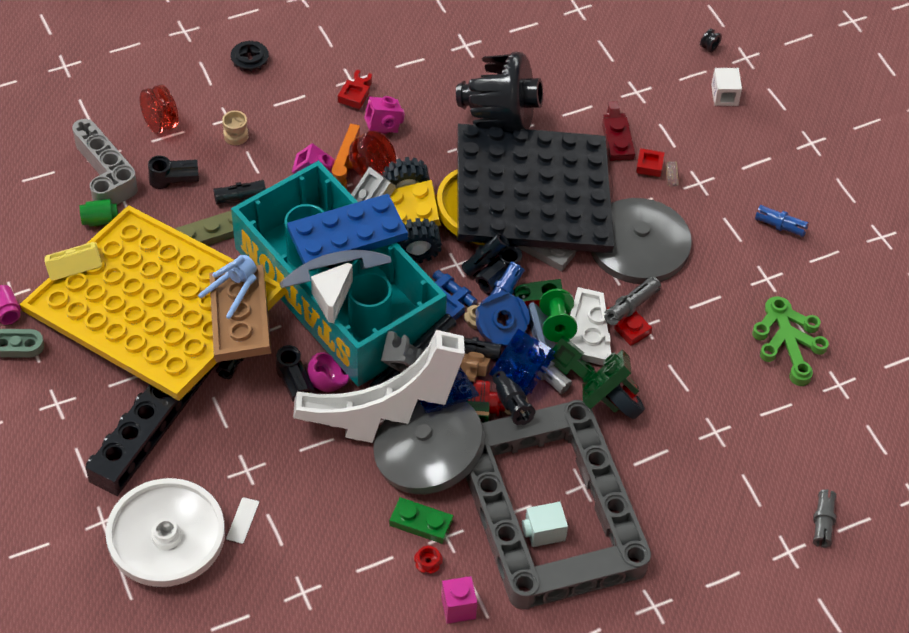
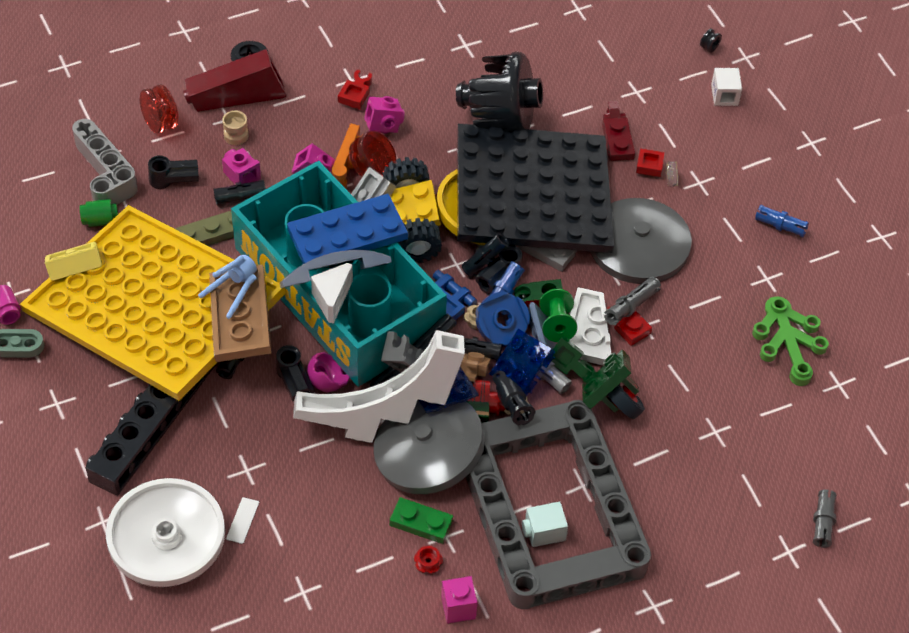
none -> dark red slope [183,49,287,112]
none -> dark pink brick [222,148,261,184]

